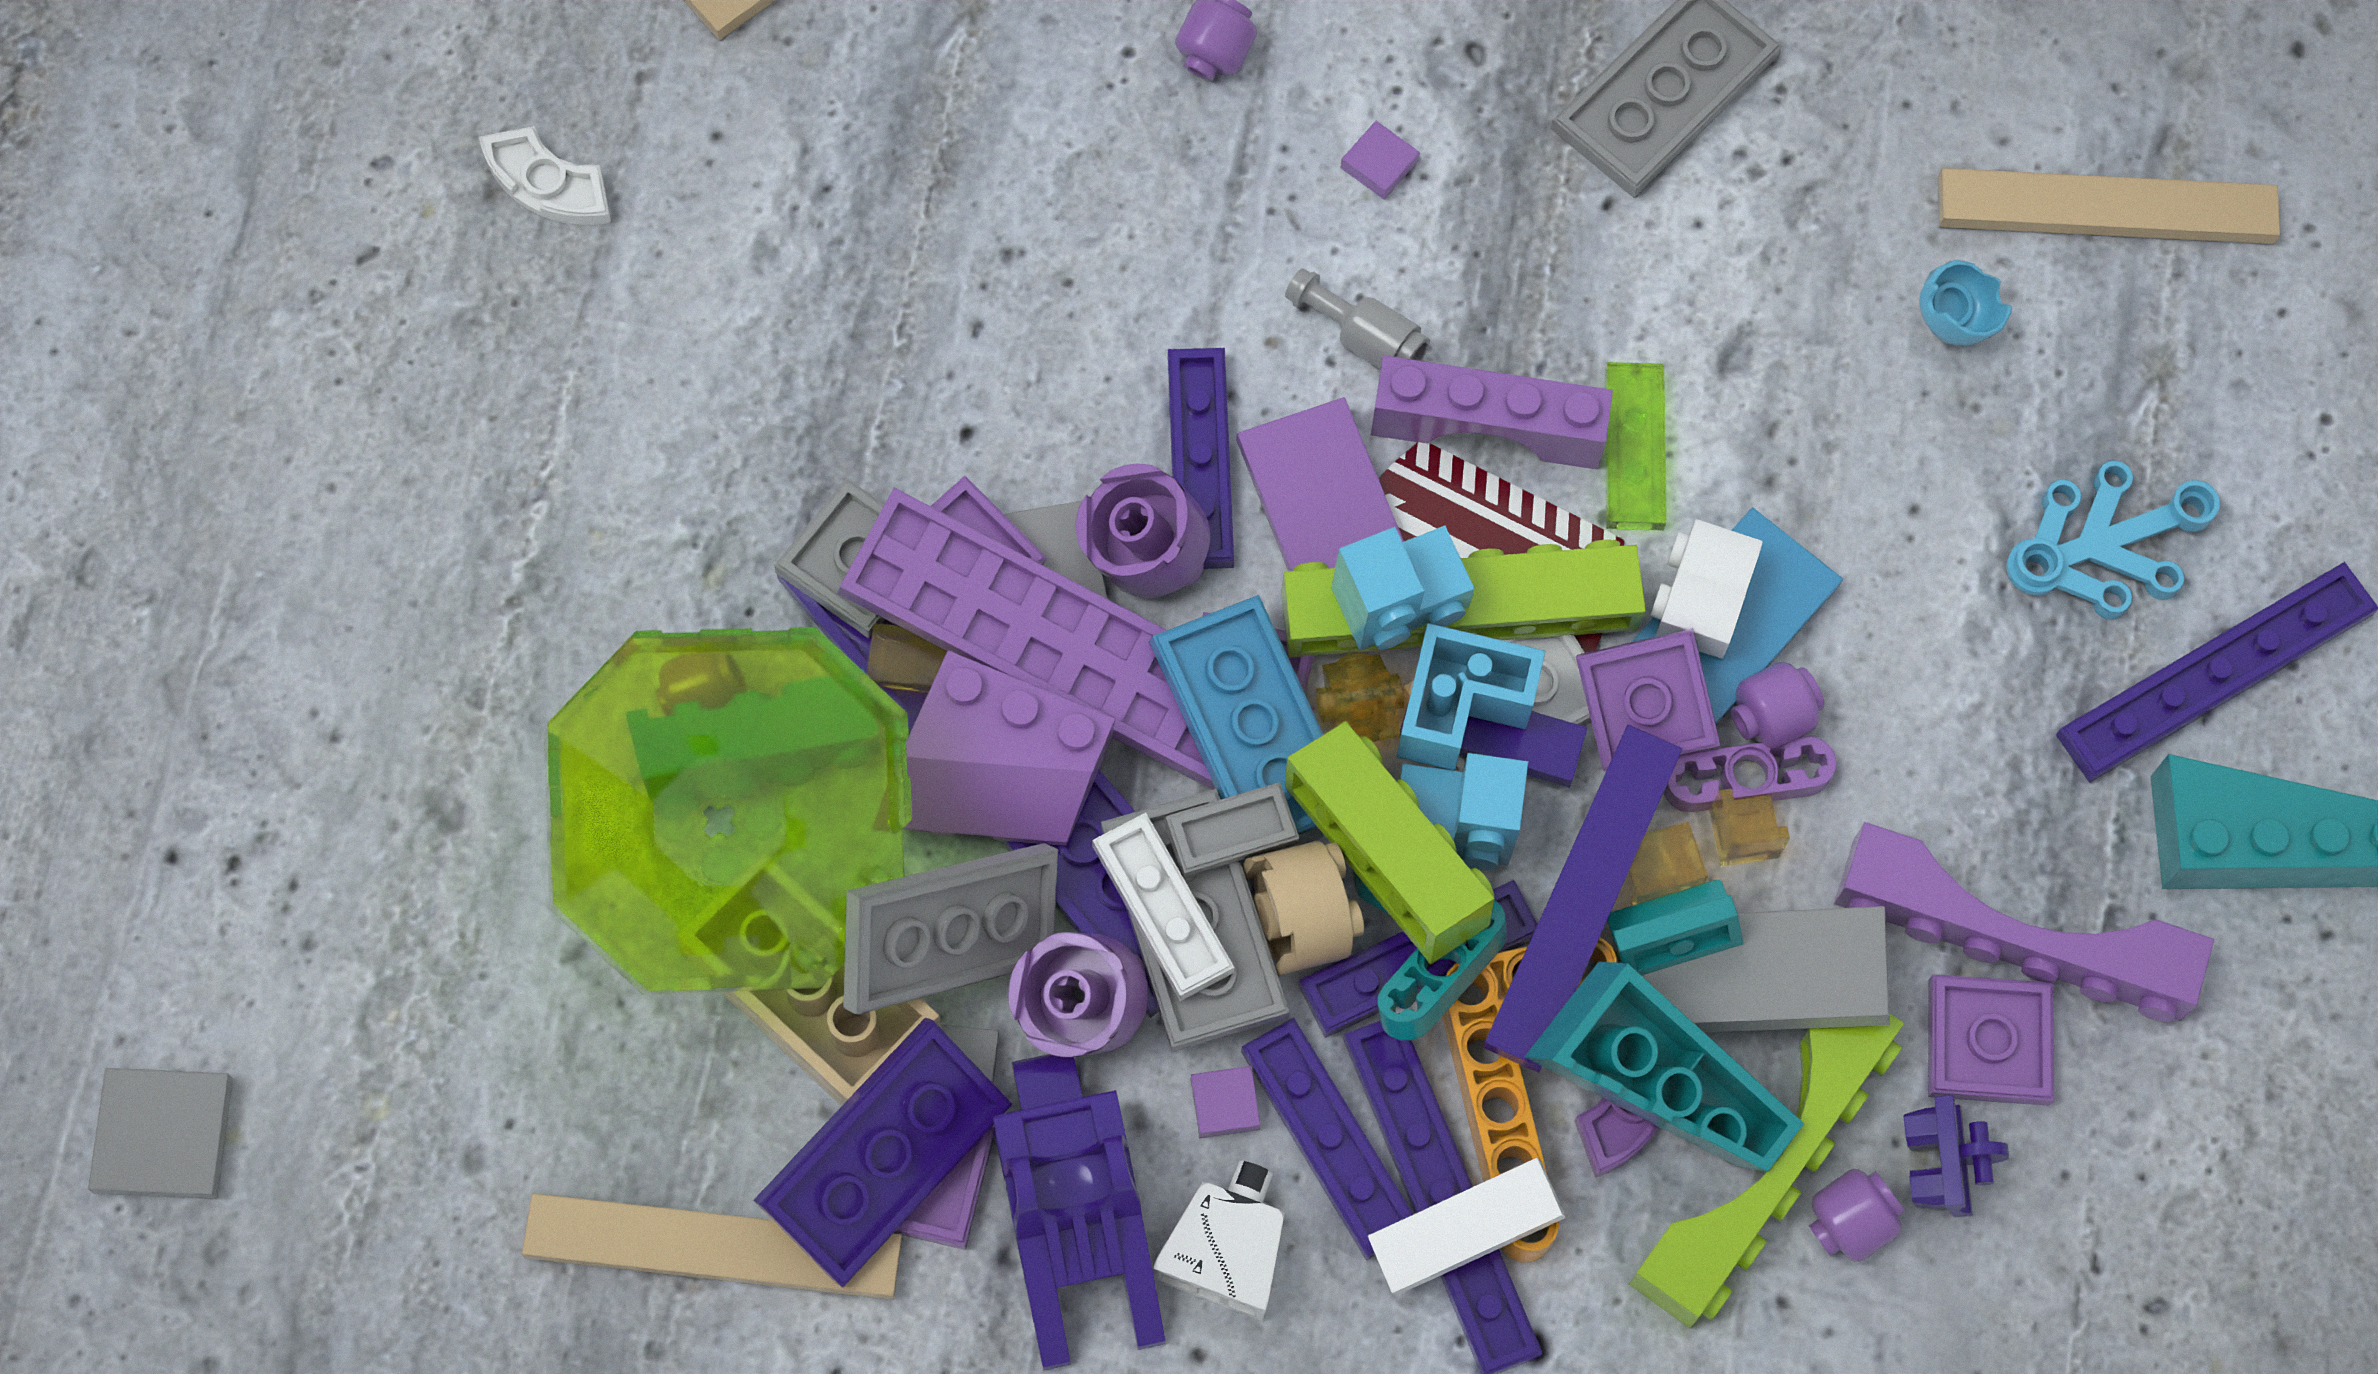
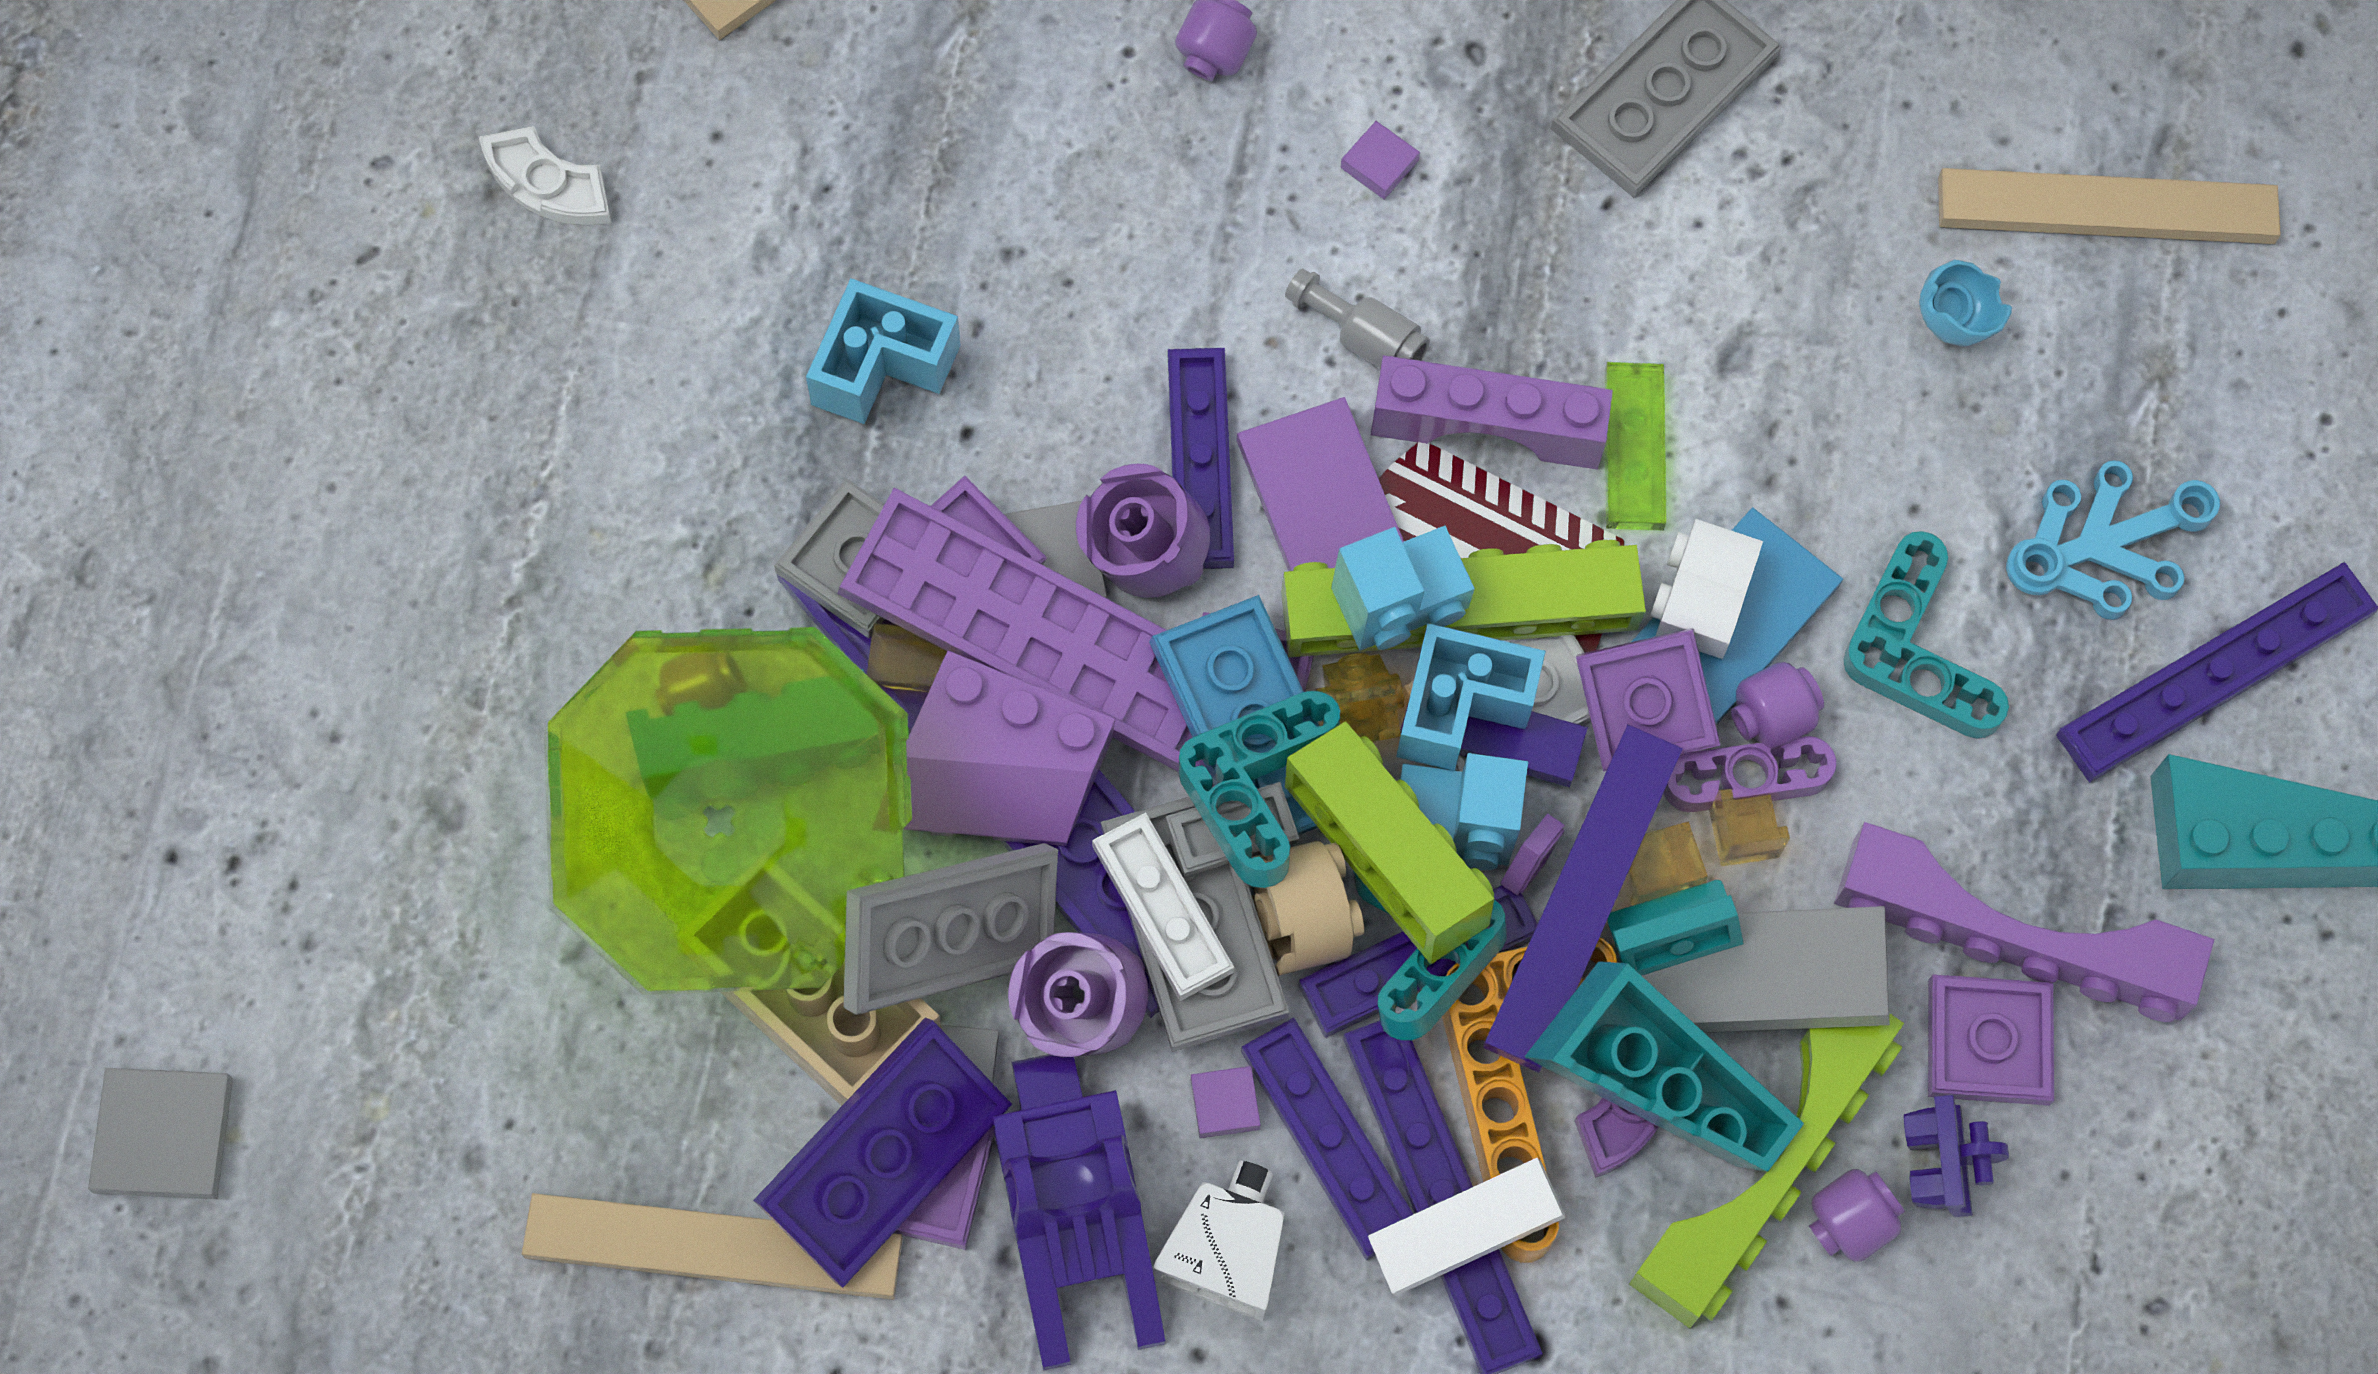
none -> medium azure brick [806,278,961,424]
none -> teal beam [1178,691,1341,888]
none -> medium lavender tile [1500,813,1565,895]
none -> teal beam [1843,531,2009,739]

